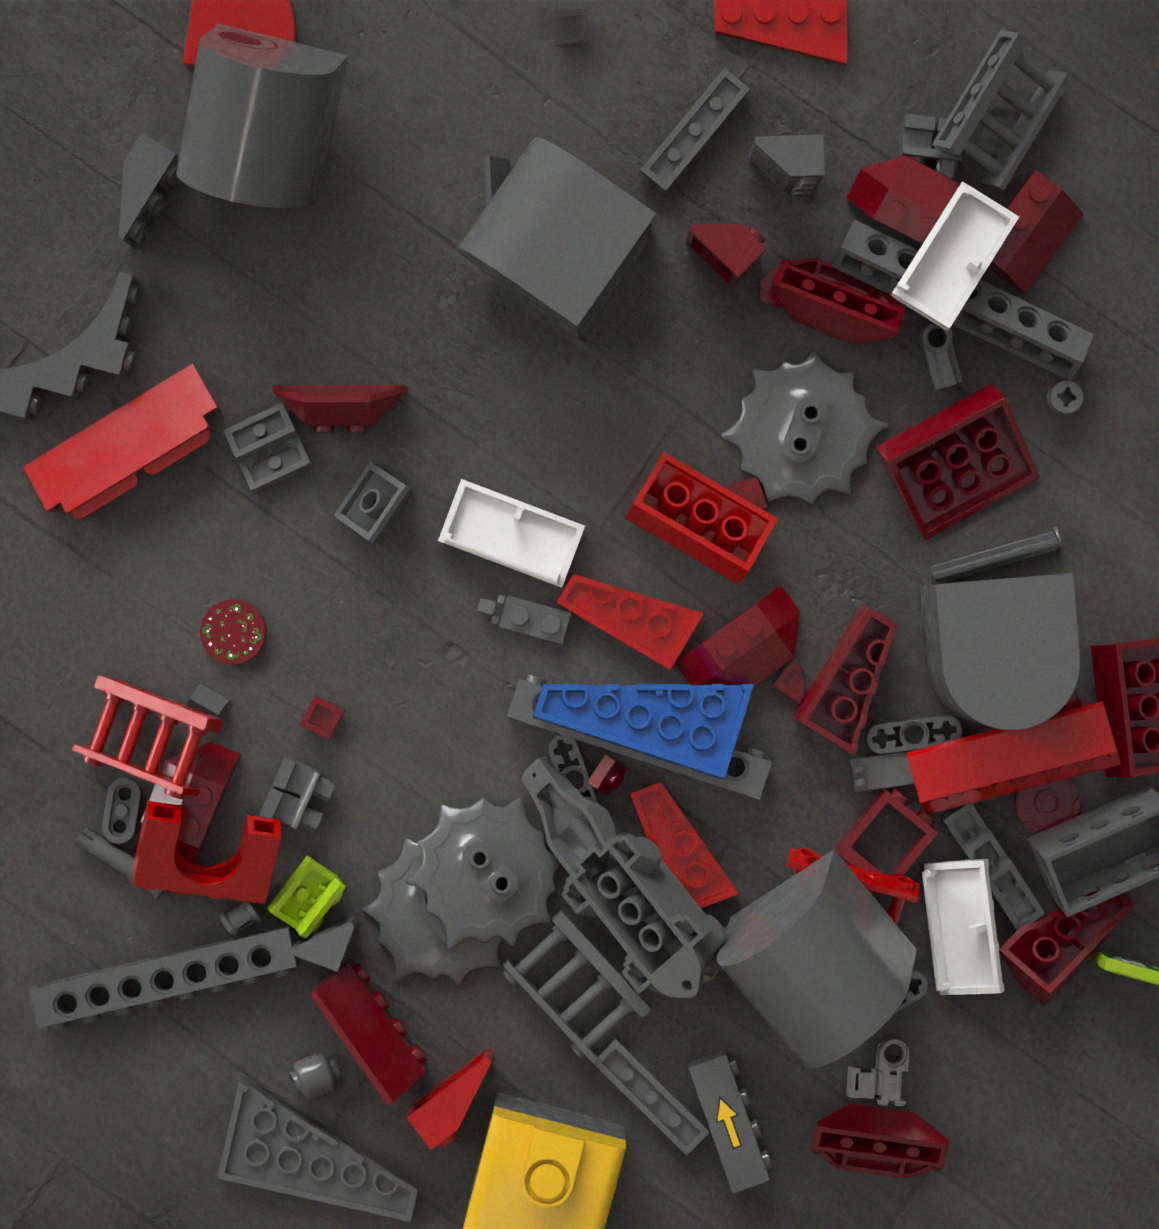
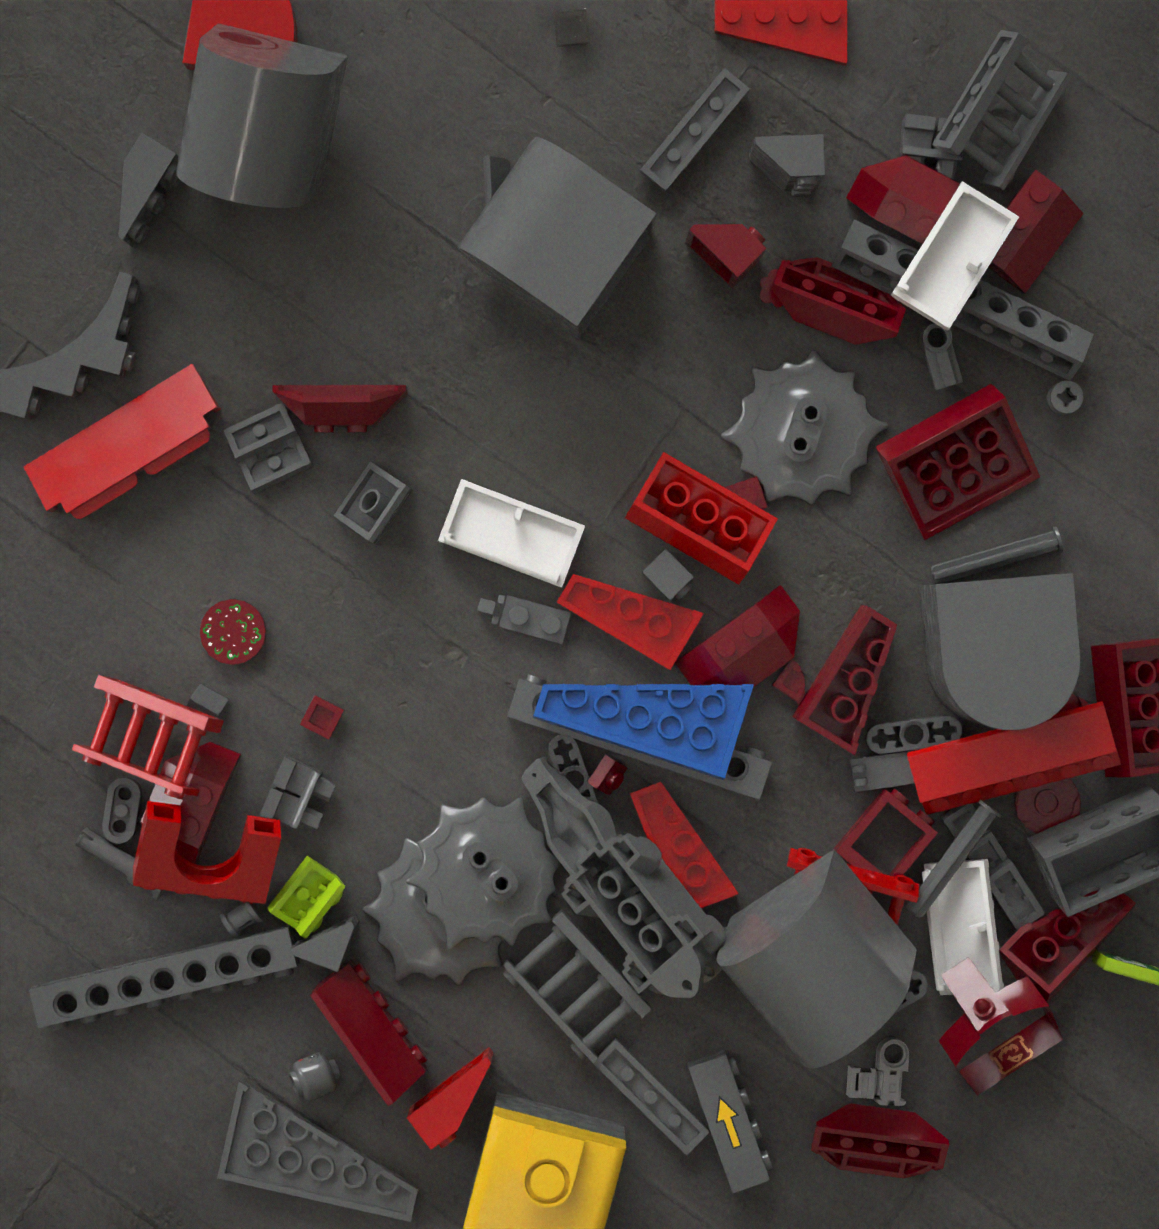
none -> dark grey brick [641,549,693,600]
none -> dark grey axle [906,799,1002,918]
none -> dark red piece [939,957,1063,1095]

